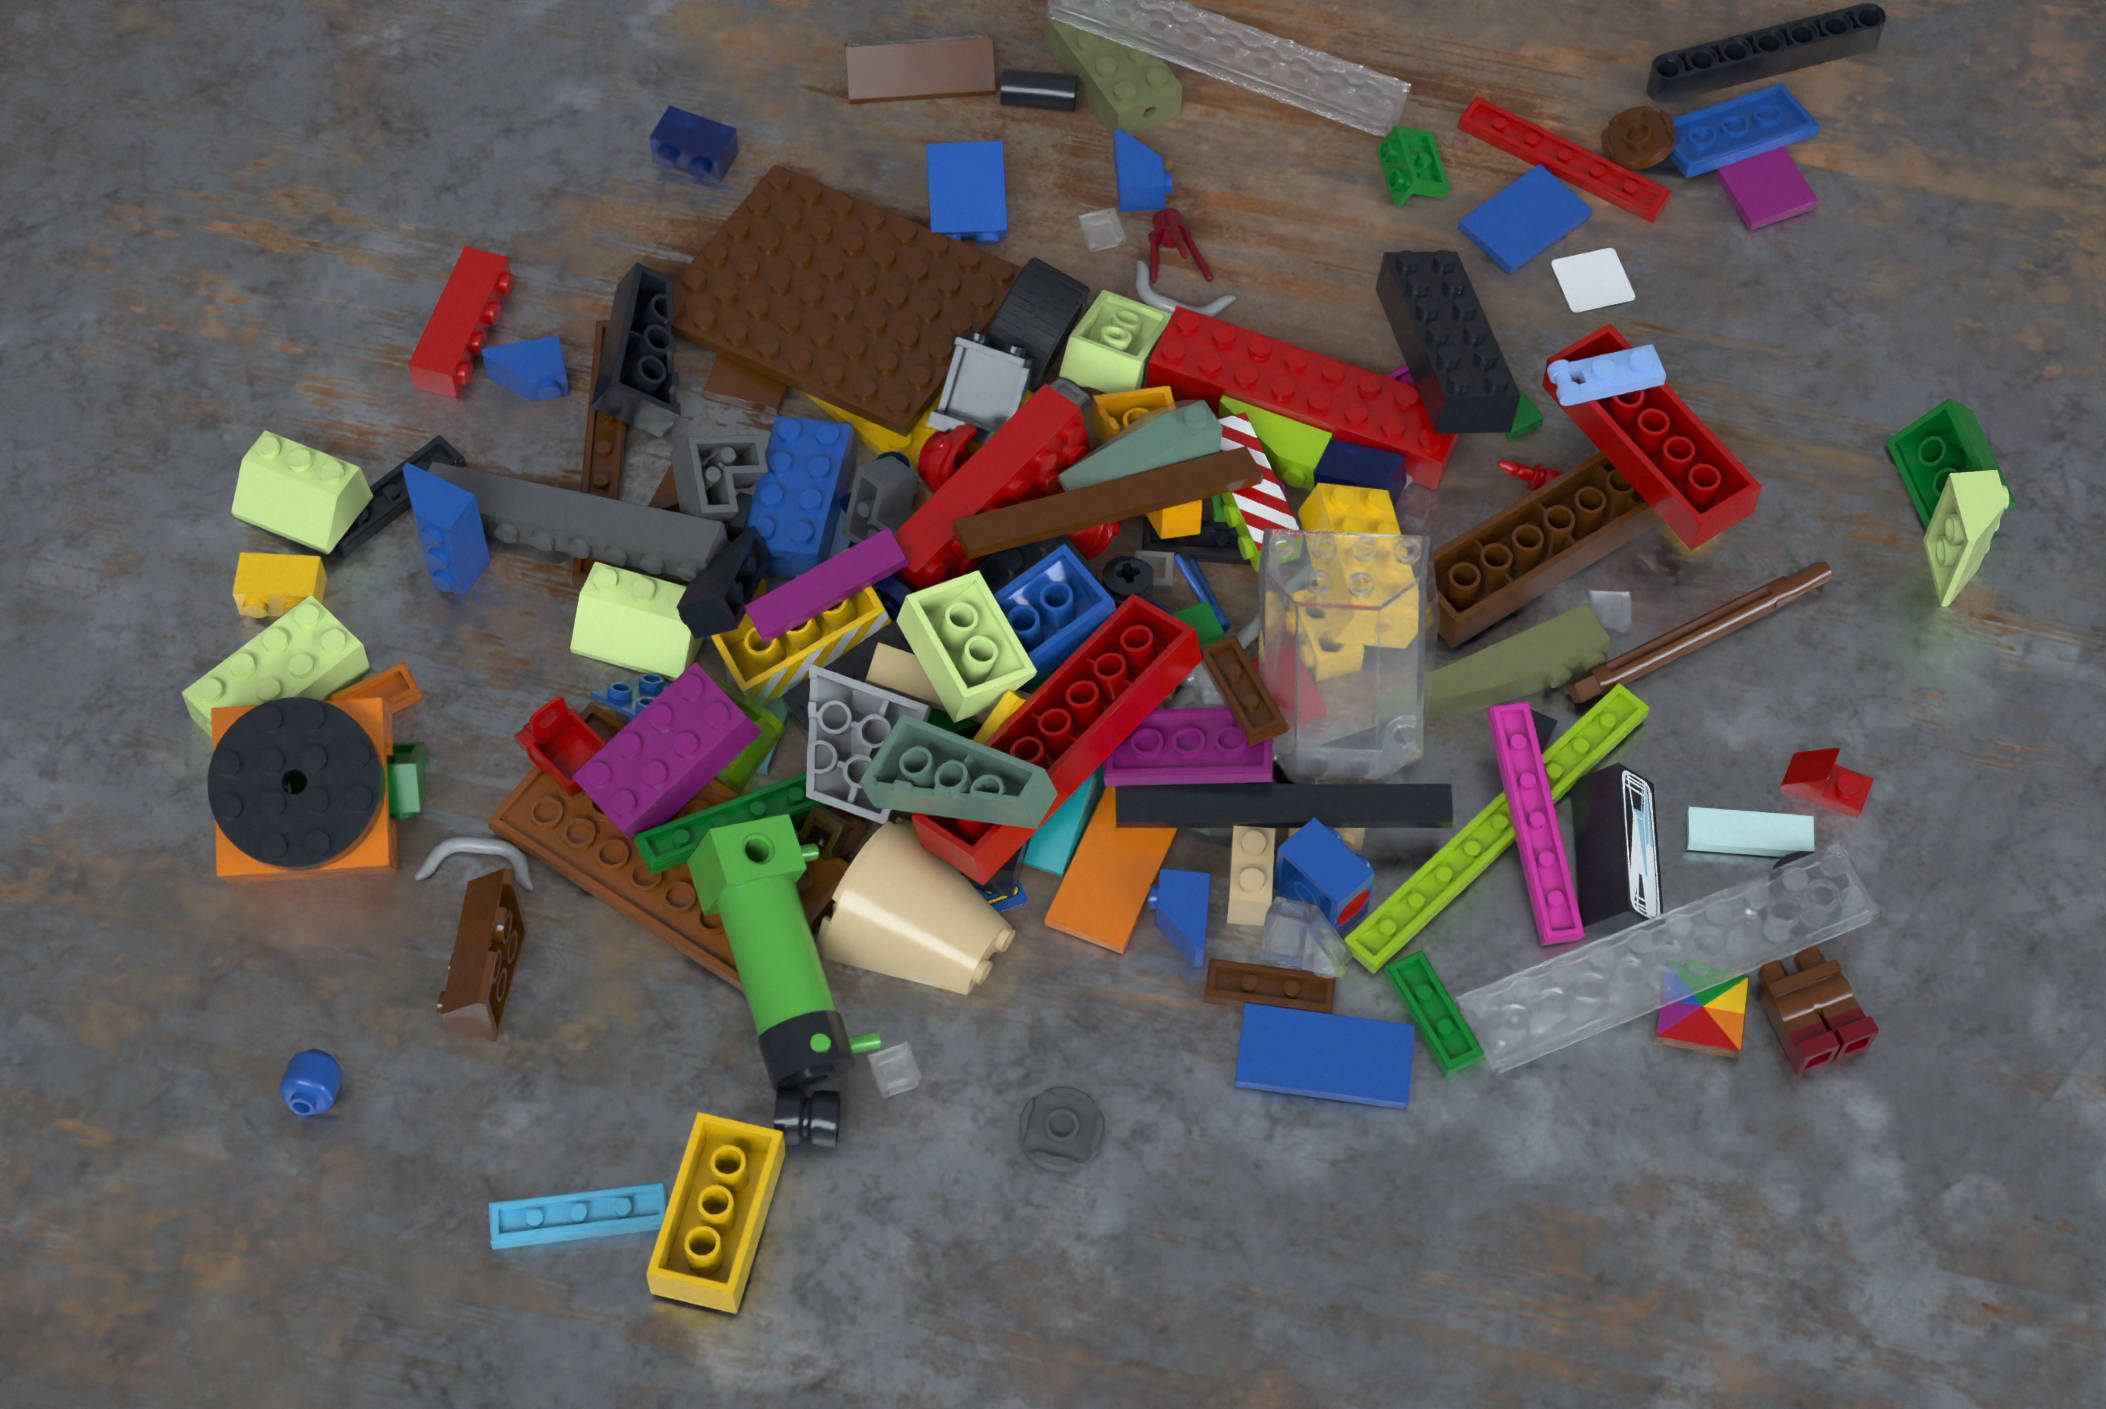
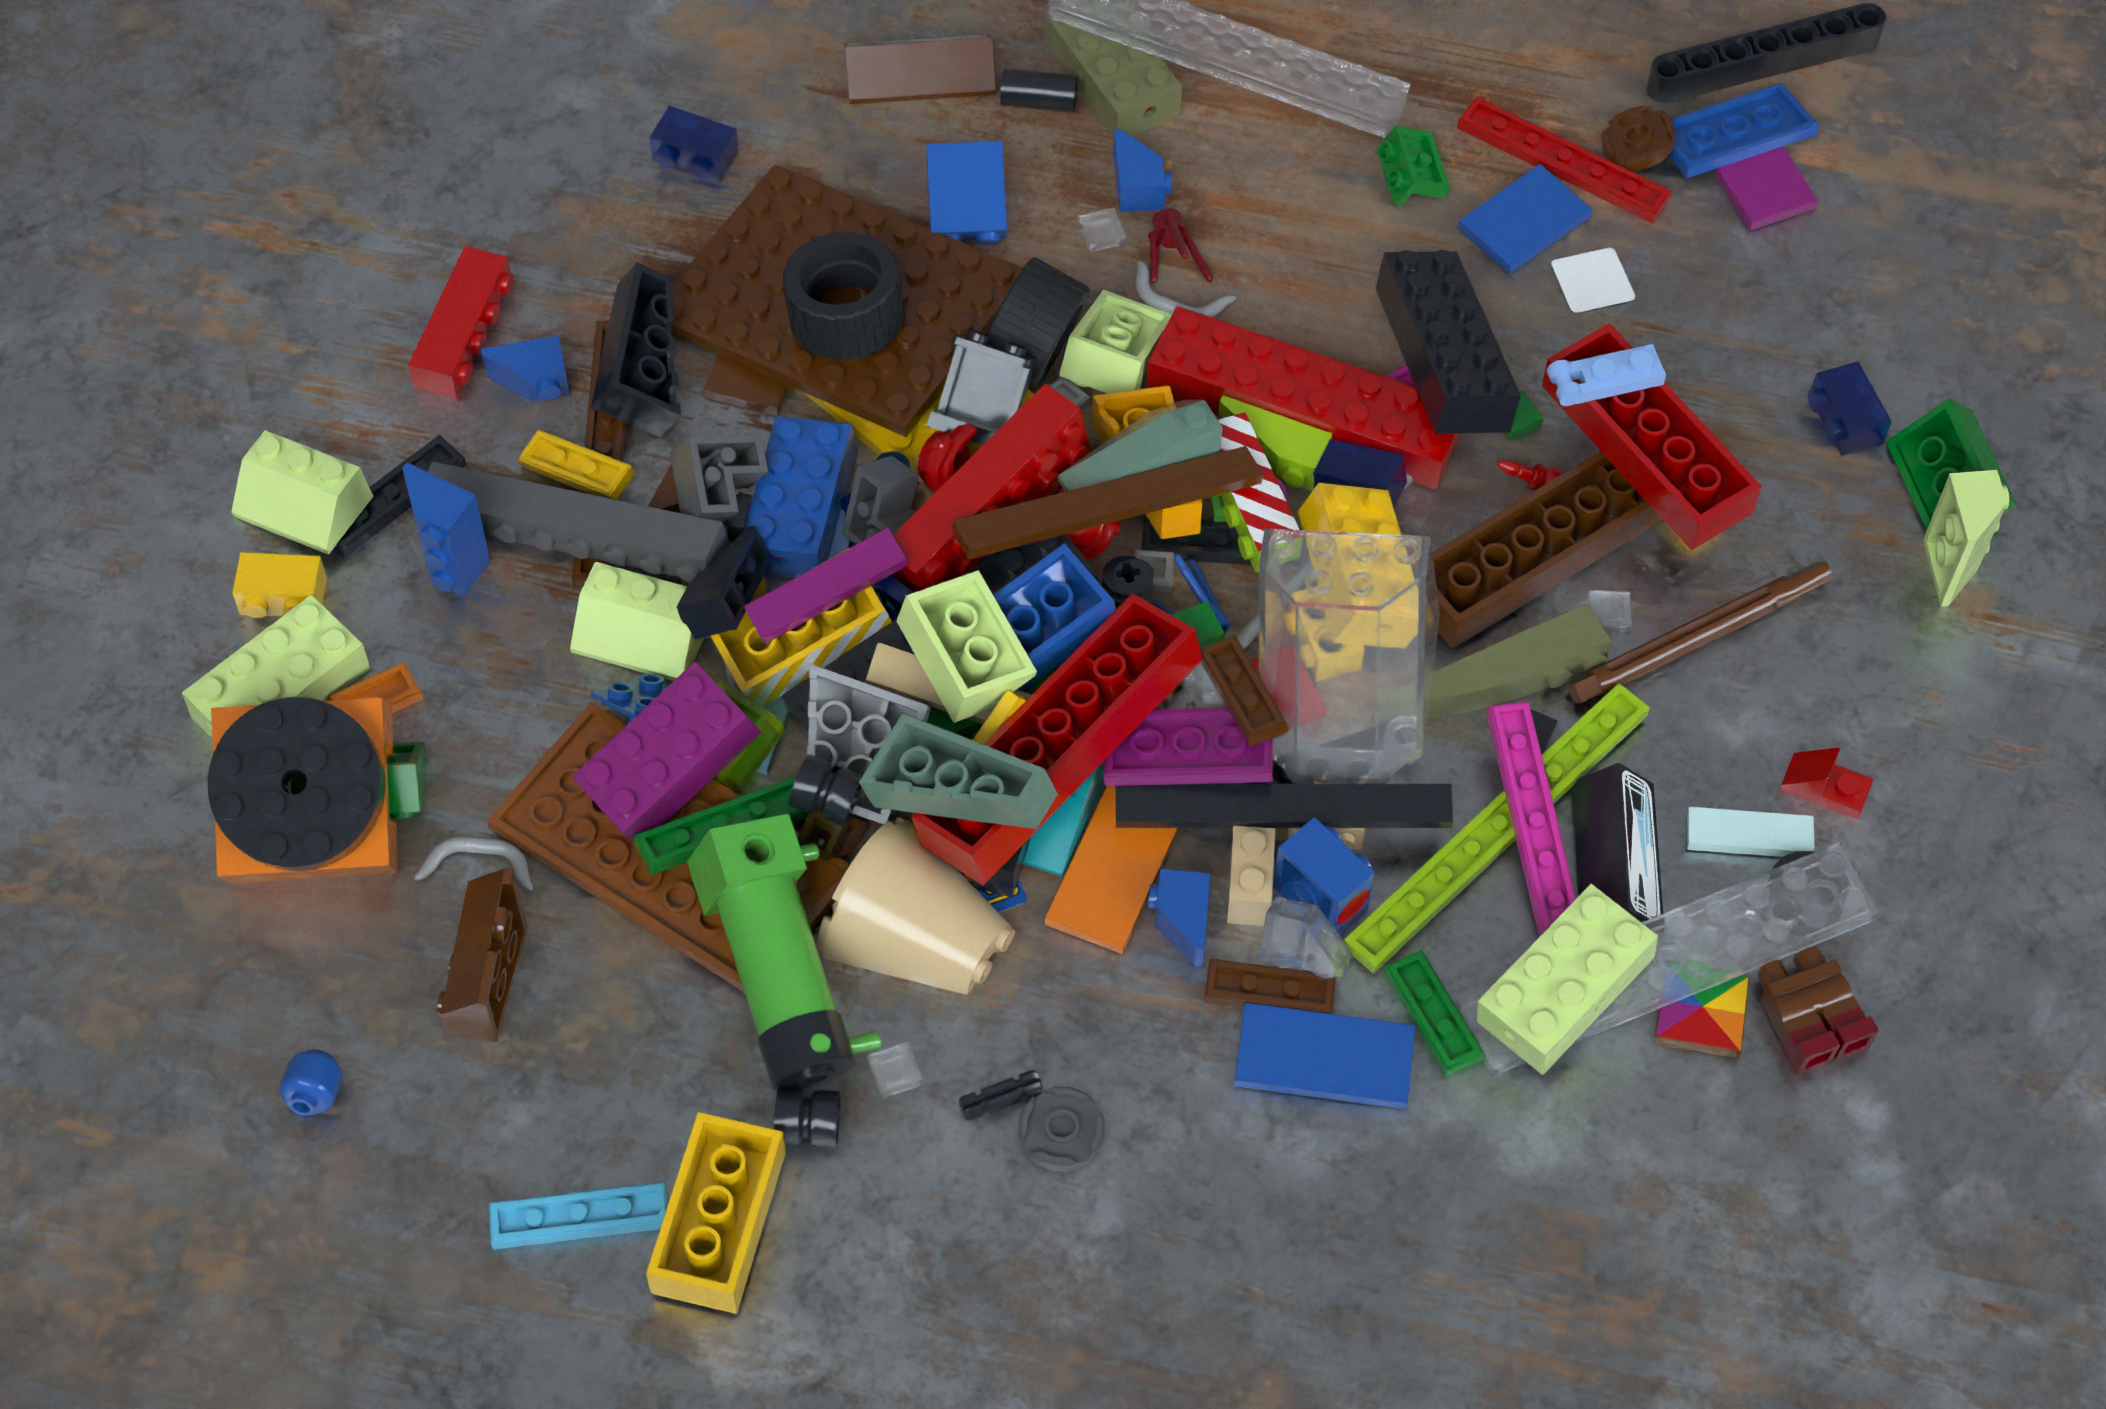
red piece [514,695,607,798] -> none
none -> yellow tile [517,429,635,500]
none -> black tyre [782,231,905,361]
none -> black wheel [788,754,863,827]
none -> black axle [959,1070,1042,1121]
none -> yellowish green brick [1477,884,1658,1075]
none -> clear blue brick [1808,361,1892,456]

